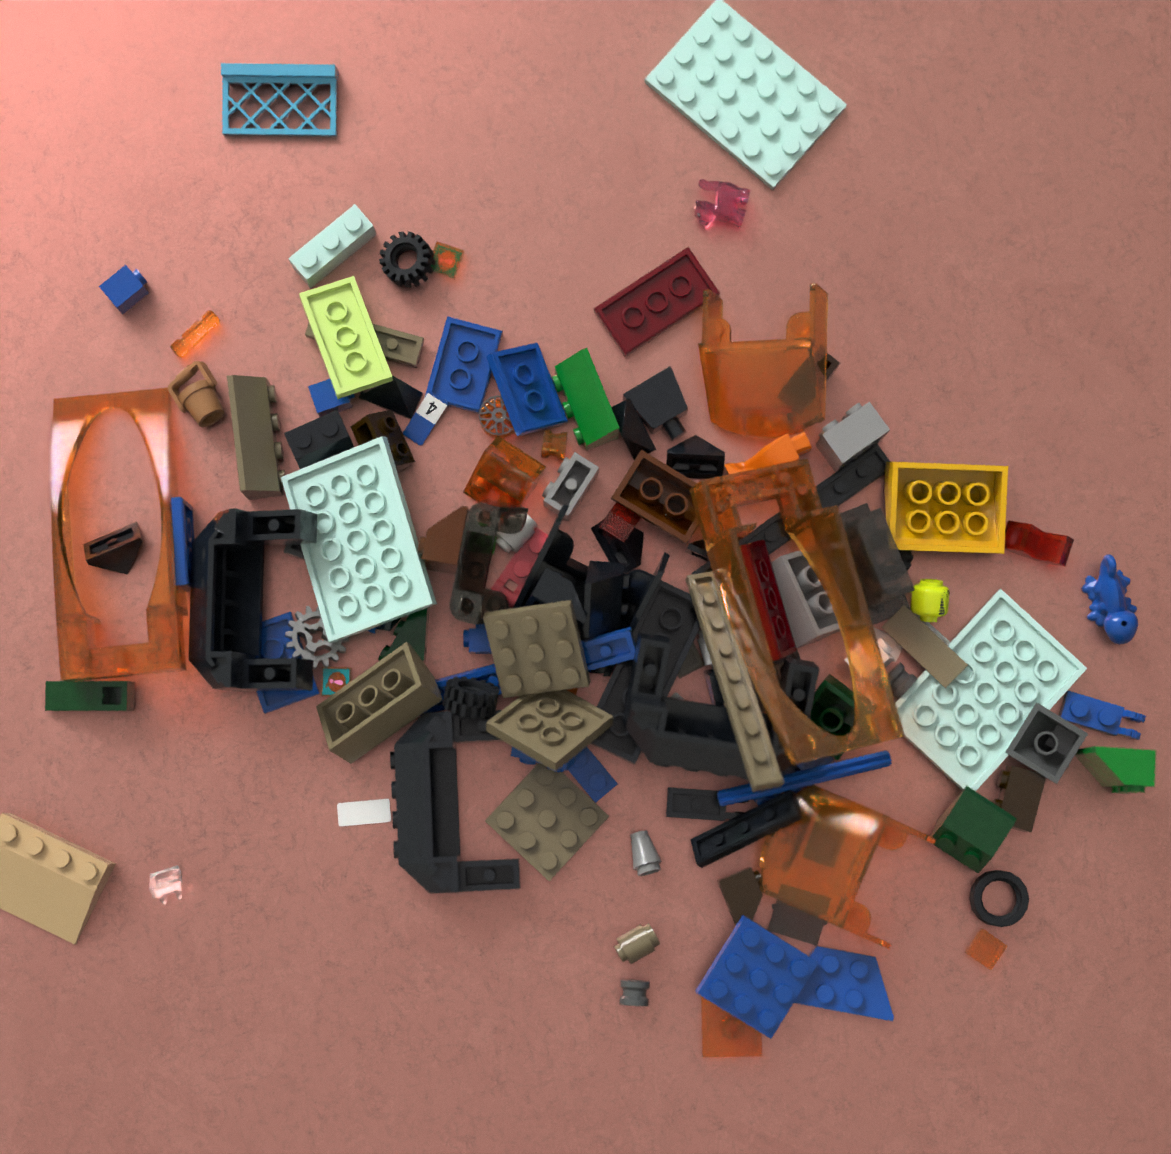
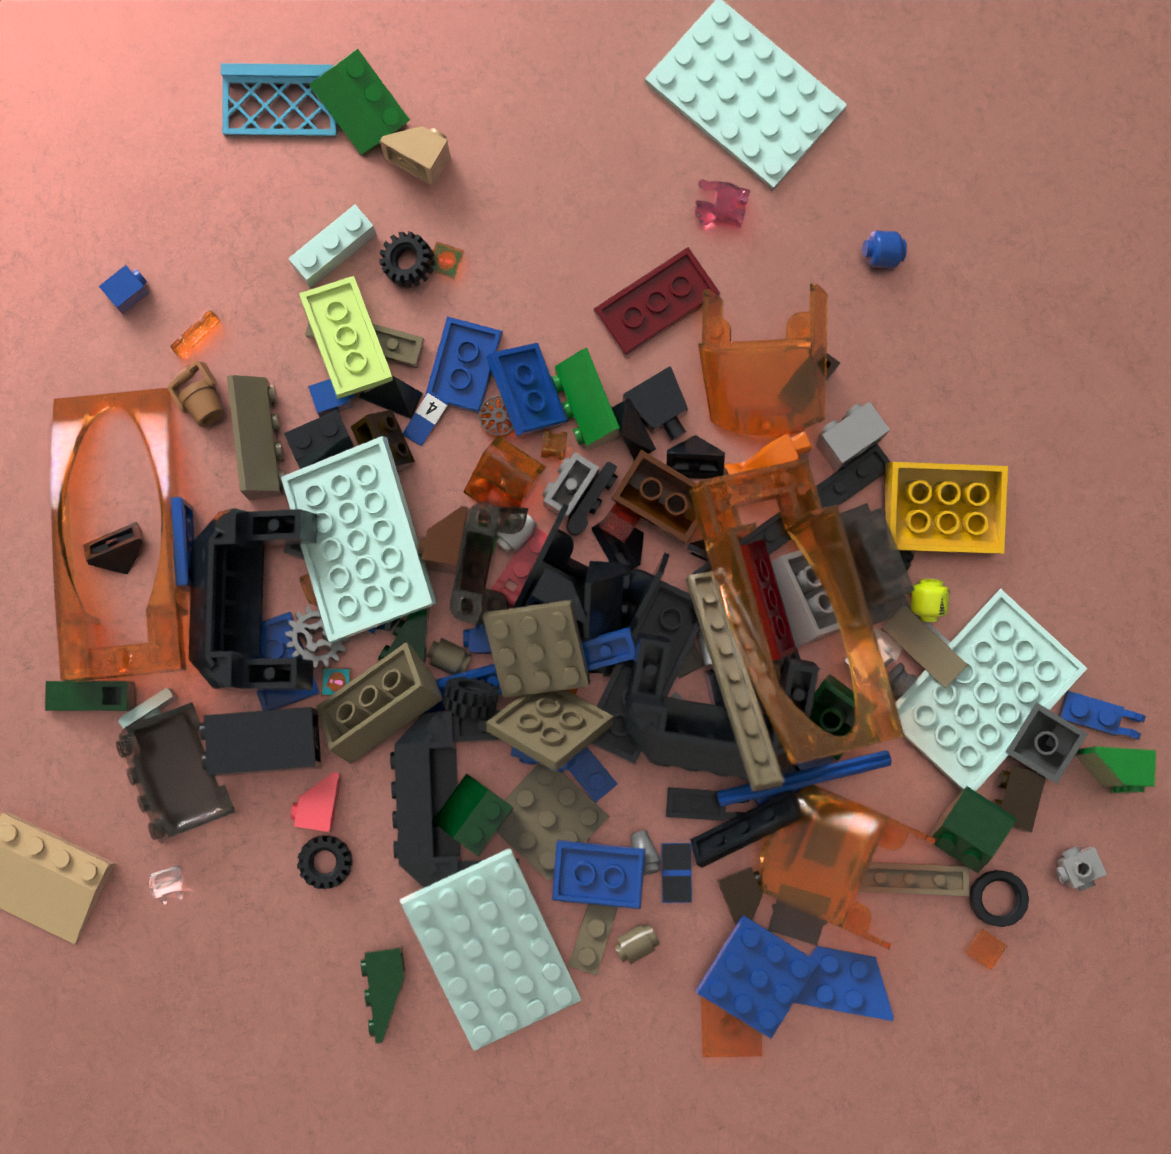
white sticker [337,799,391,827] -> none
dark grey wheel [619,979,650,1006] -> none
clear red slope [1005,520,1074,567] -> none
blue animal [1081,554,1138,645] -> none
none -> clear smoke windscreen [116,703,235,844]
none -> light aqua plate [118,688,178,730]
none -> black brick [199,707,322,777]
none -> coral slope [290,772,342,832]
none -> black tyre [297,835,353,889]
none -> clear orange tile [299,573,318,606]
none -> green slope [309,49,410,155]
none -> dark green slope [360,947,406,1043]
none -> tan slope [380,126,451,186]
none -> light aqua plate [400,848,581,1051]
none -> dark tan brick [427,638,472,675]
none -> dark green slope [432,773,514,856]
none -> blue tile [552,840,646,909]
none -> black hinge [566,461,618,536]
none -> dark tan plate [568,904,618,975]
none -> black tile [661,843,692,903]
none -> dark tan plate [849,862,970,896]
none -> blue head [862,230,907,268]
none -> light grey brick [1056,846,1107,891]

